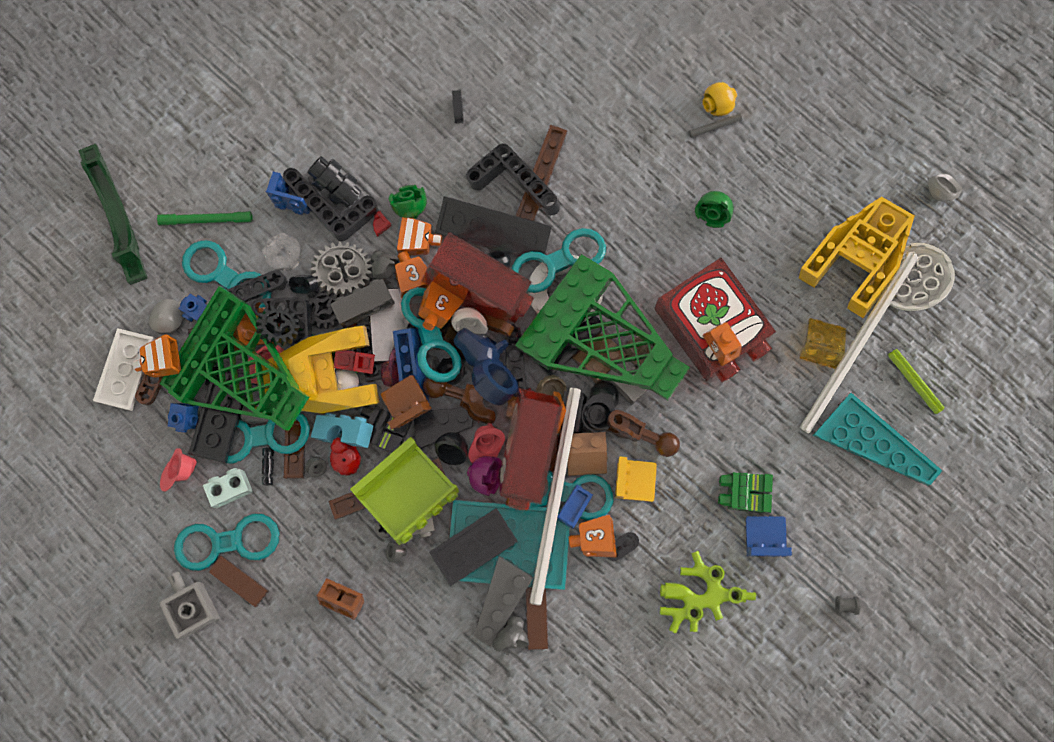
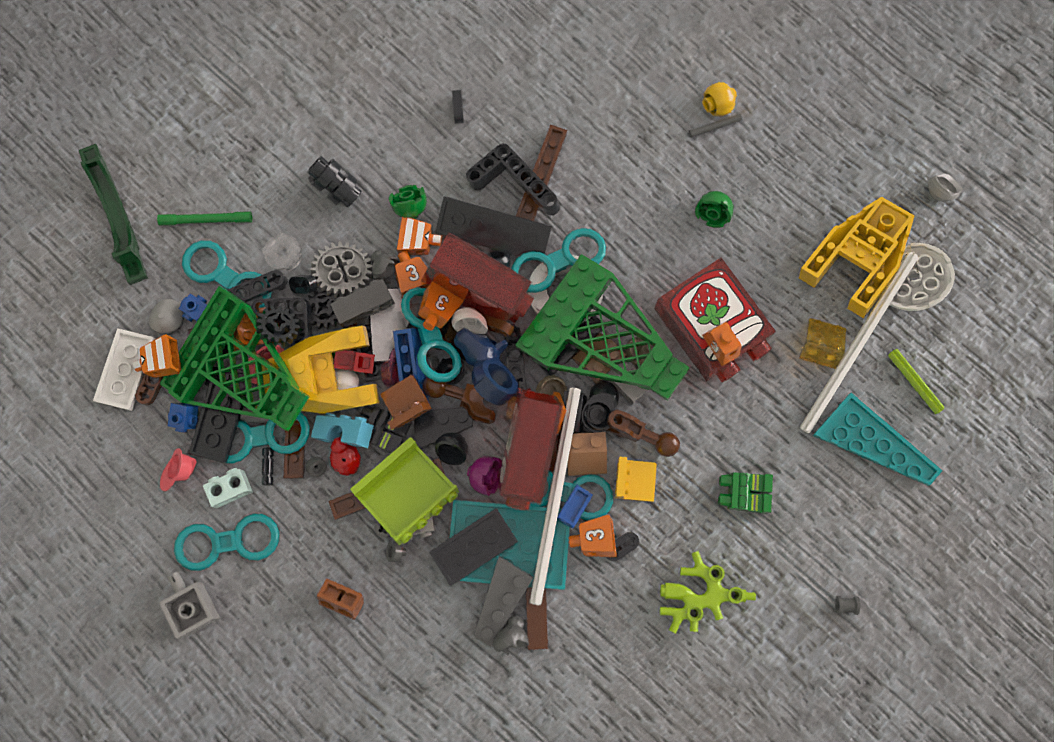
reddish brown tile [209,556,269,607] -> none
blue bracket [266,171,310,215] -> none
black beam [283,168,378,241] -> none
red tile [373,210,392,237] -> none
coral piece [468,423,505,464] -> none
blue bracket [745,516,792,557] -> none

